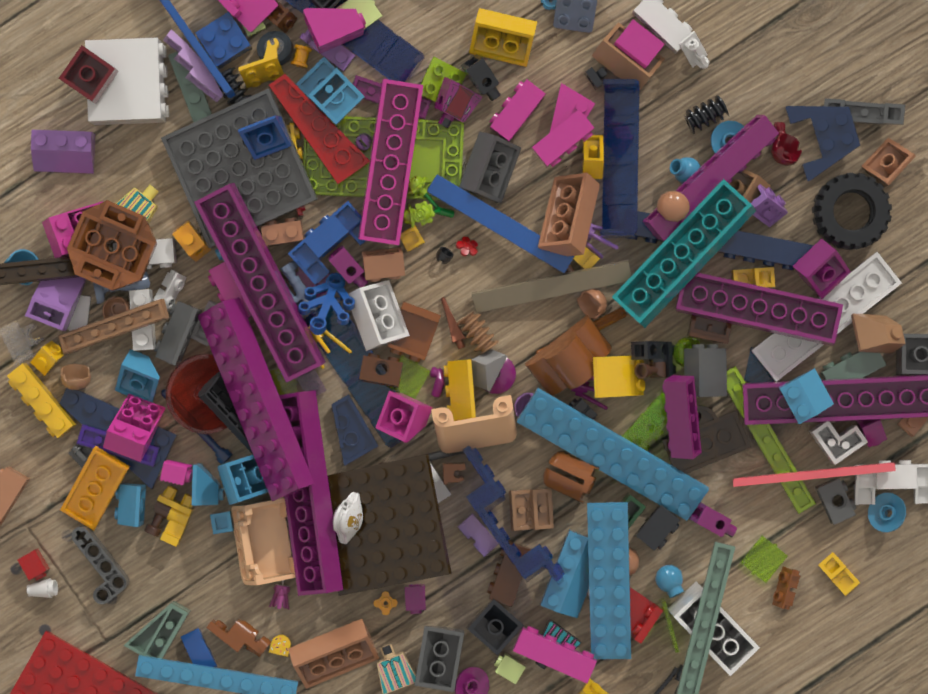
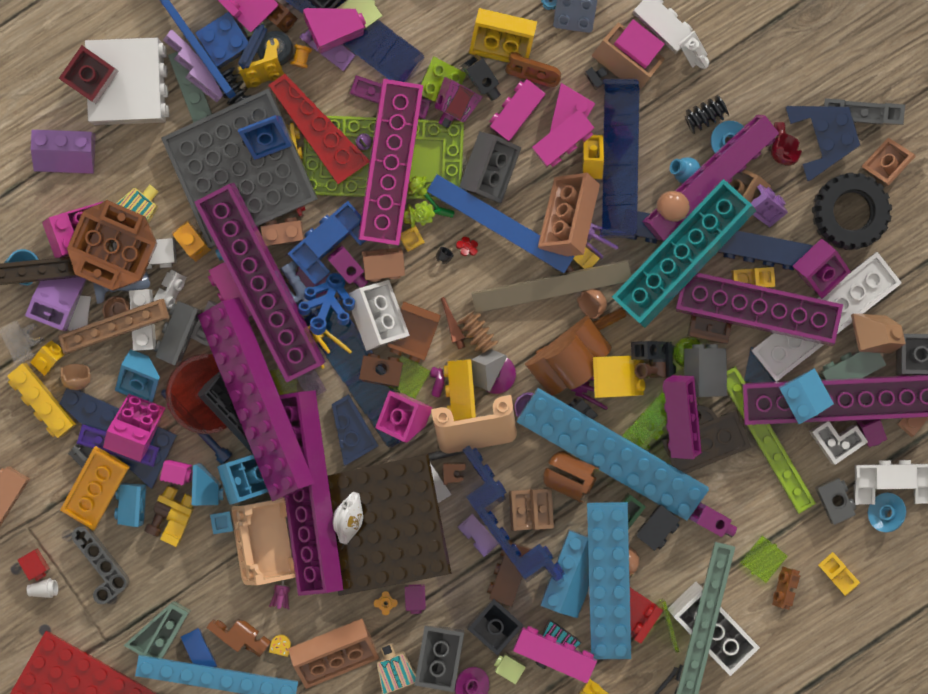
dark azure bracket [296,57,365,125] -> none
dark azure piece [655,565,684,598] -> none
coral tile [733,462,896,487] -> none
none -> dark blue axle [238,24,267,69]
none -> dark orange plate [505,52,561,87]

